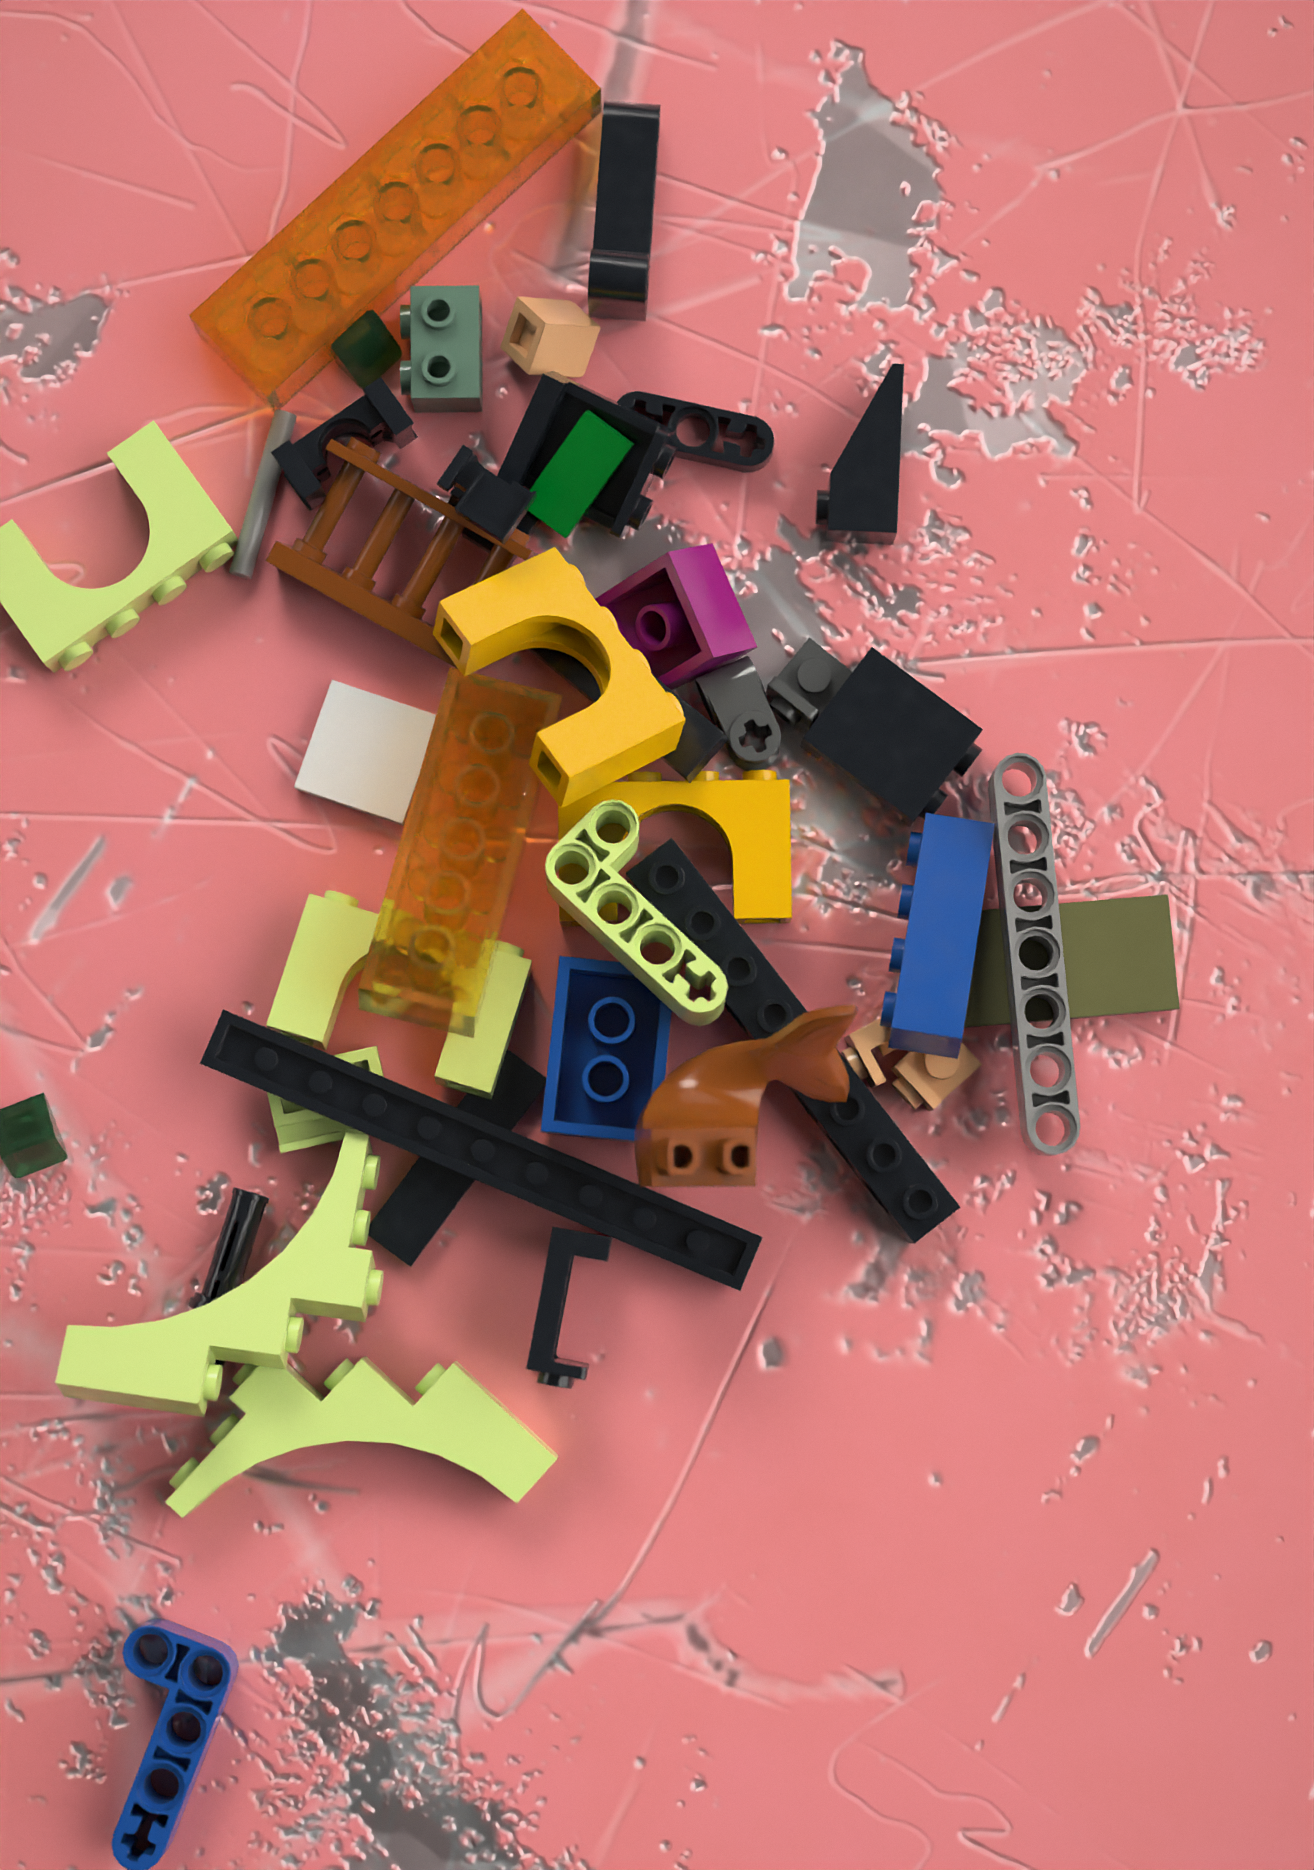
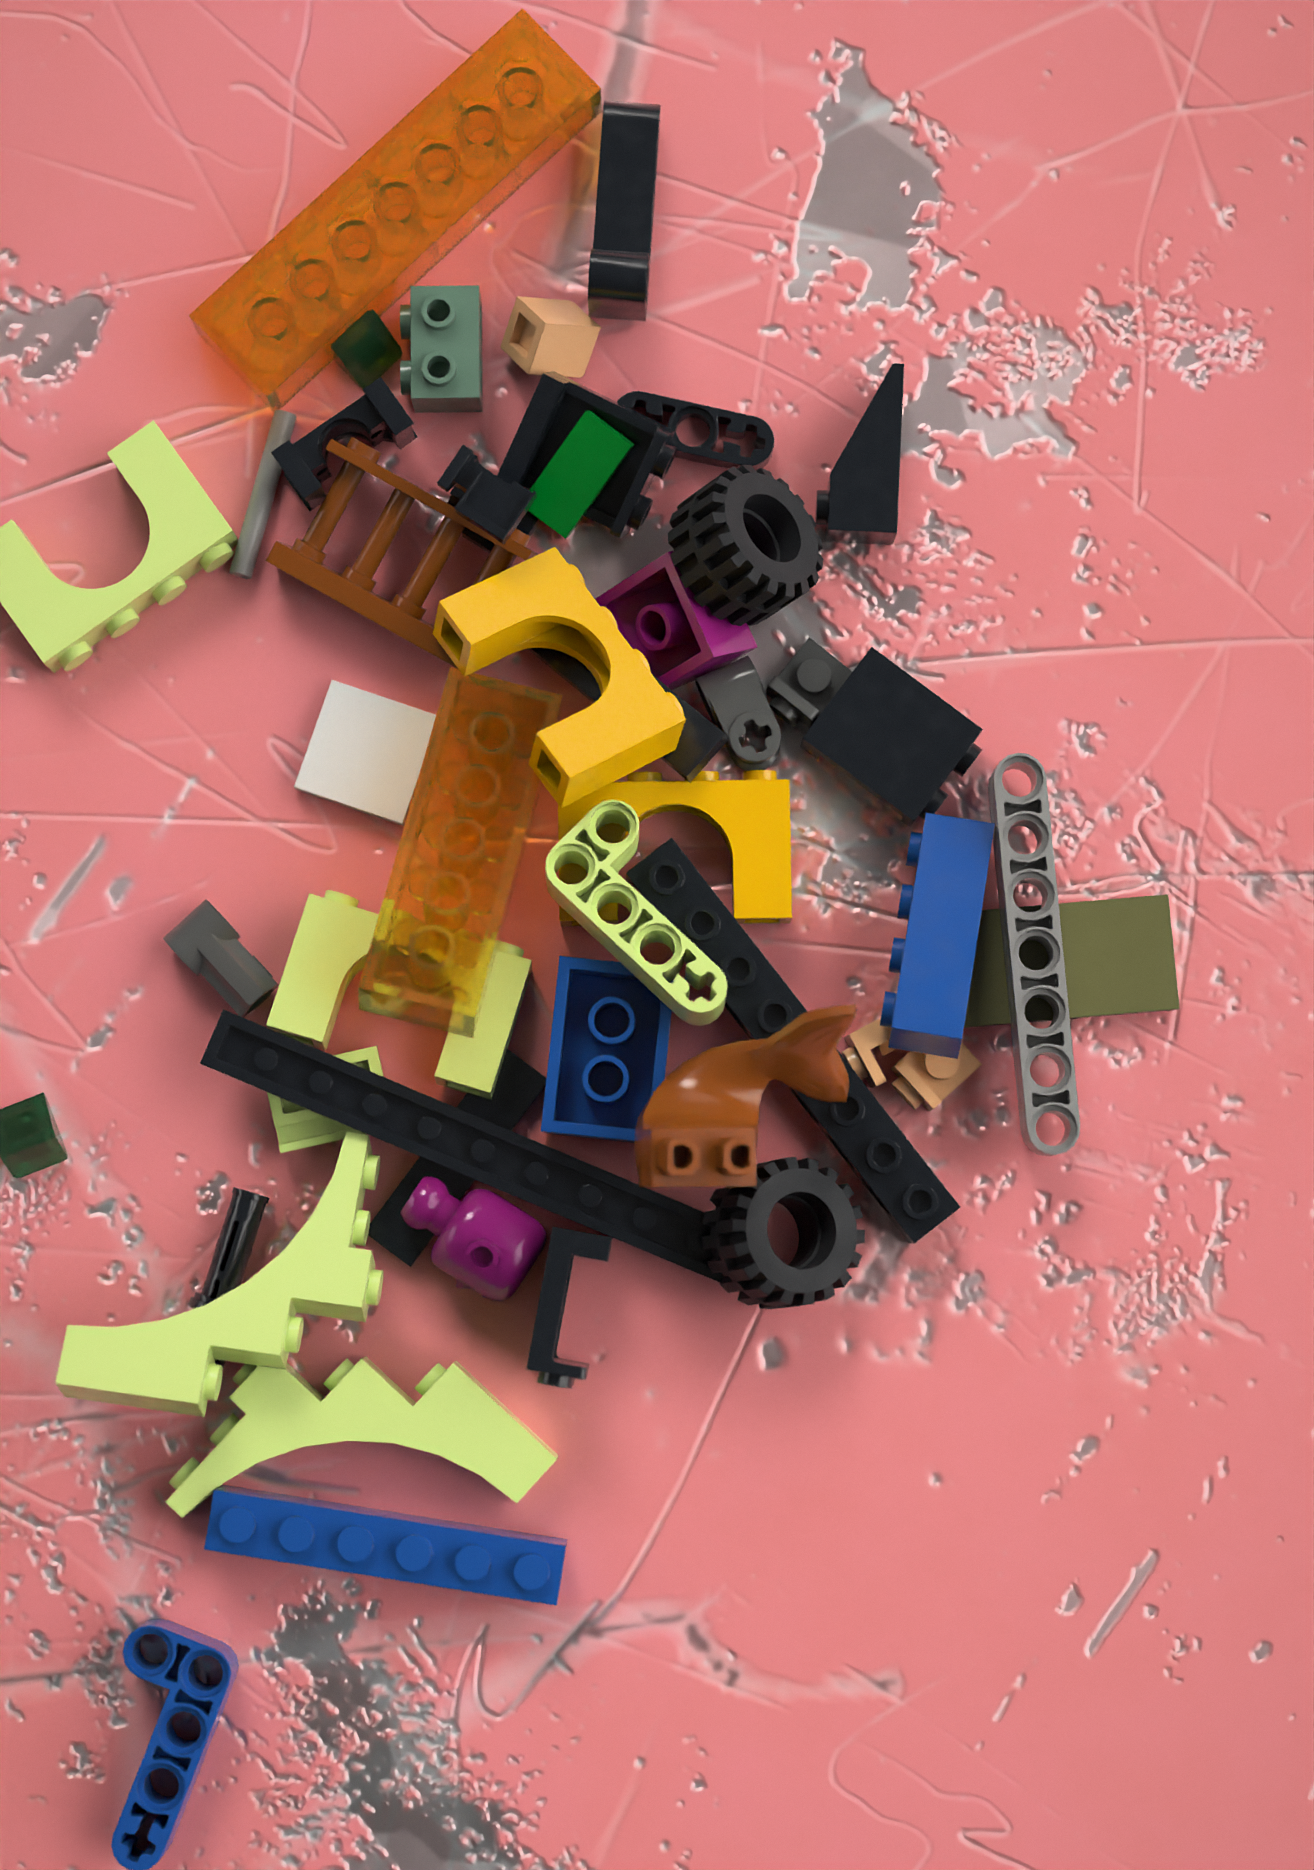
none -> dark grey piece [163,899,279,1018]
none -> blue brick [204,1485,568,1606]
none -> magenta piece [400,1176,547,1302]
none -> black tyre [668,465,823,626]
none -> black tyre [702,1157,865,1309]

